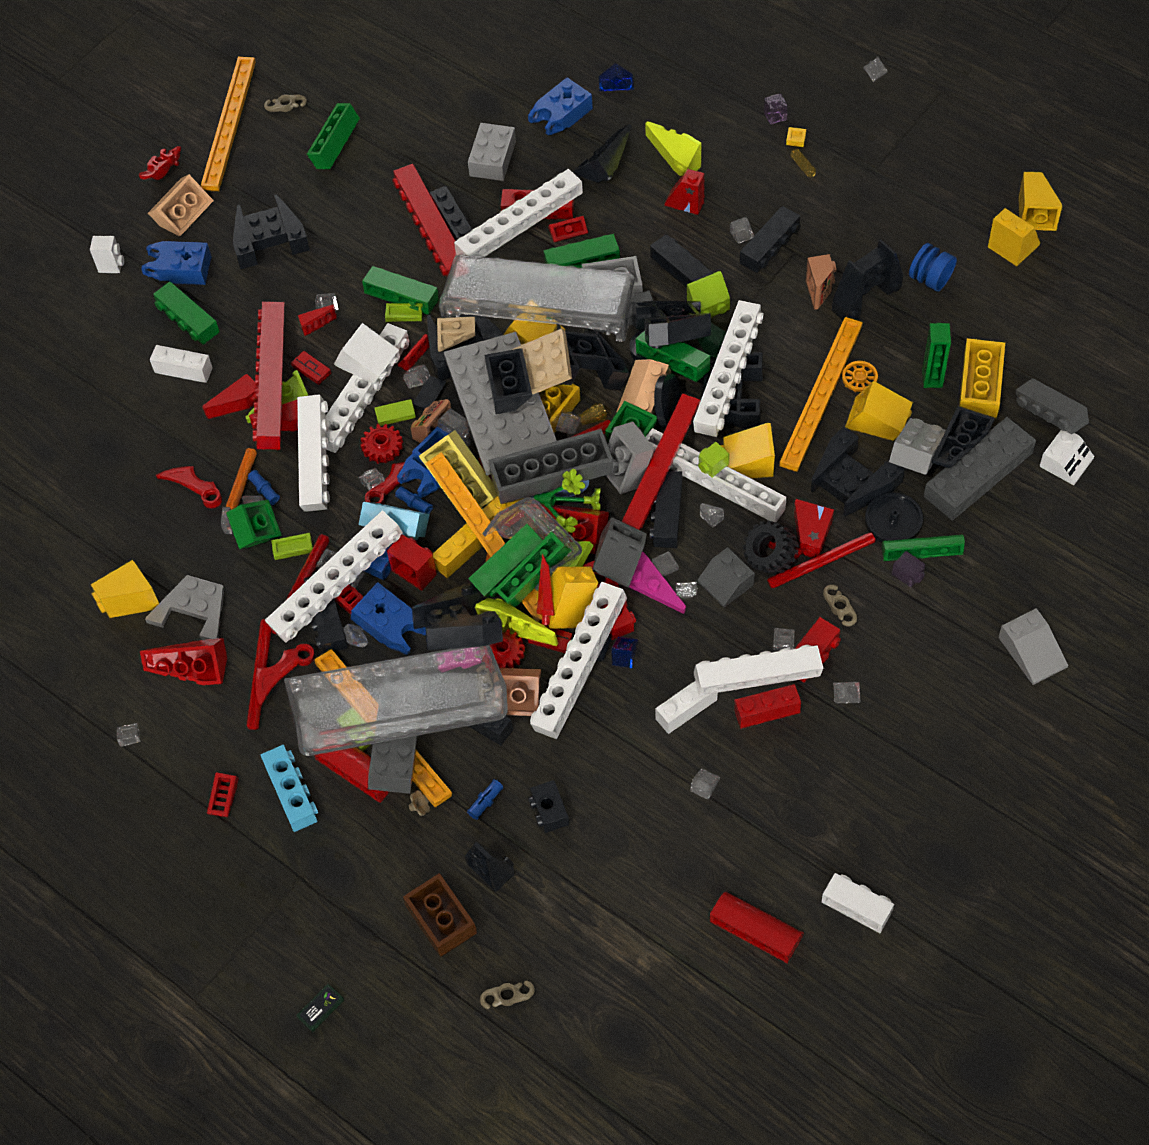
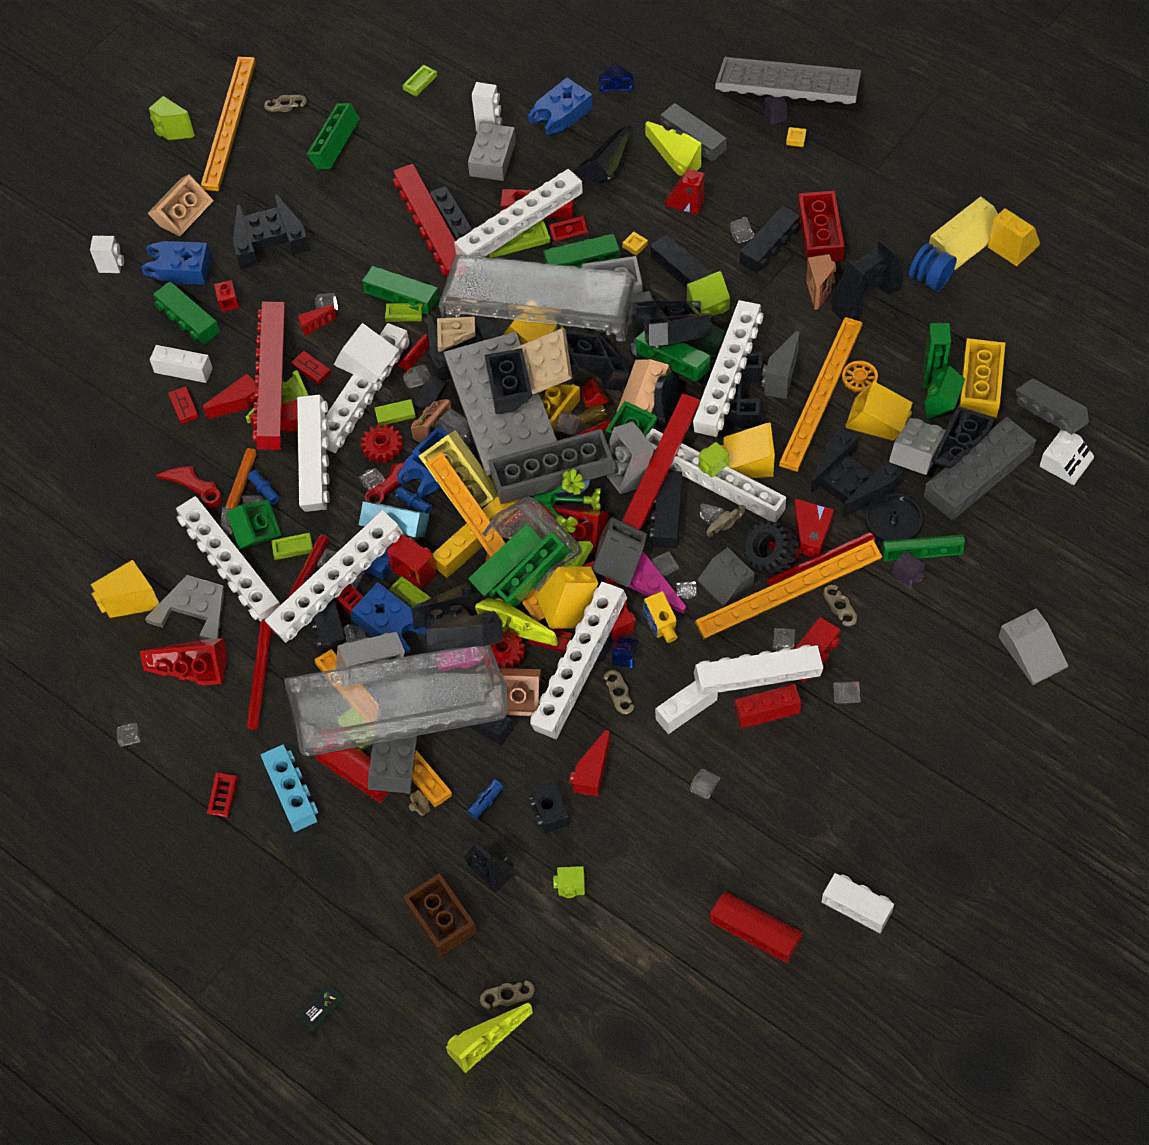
red animal [139,146,181,180] -> none
red piece [255,644,314,706] -> none
red bar [536,554,555,625] -> none
clear yellow axle [791,149,816,177] -> none
clear slope [864,57,888,82] -> none
yellow slope [1019,172,1062,231] -> none
none -> lime slope [149,96,195,140]
none -> red tile [168,386,199,424]
none -> white brick [176,496,280,622]
none -> red brick [214,280,239,312]
none -> light grey brick [336,632,405,689]
none -> lime tile [388,576,431,608]
none -> lime tile [402,65,437,97]
none -> neon yellow wedge [446,1003,533,1073]
none -> white brick [472,82,502,132]
none -> lime wing [489,219,550,258]
none -> lime brick [553,866,585,898]
none -> red slope [570,730,610,796]
none -> red slope [580,379,608,407]
none -> dark tan piece [603,670,635,714]
none -> yellow plate [622,232,648,256]
none -> yellow torso [643,591,678,643]
none -> dark grey brick [661,103,727,162]
none -> light orange plate [695,540,882,640]
none -> dark tan piece [706,505,746,537]
none -> light grey plate [715,57,861,104]
none -> dark grey slope [762,331,800,399]
none -> red brick [797,191,844,263]
none -> green slope [925,366,965,419]
none -> light yellow slope [929,196,998,270]

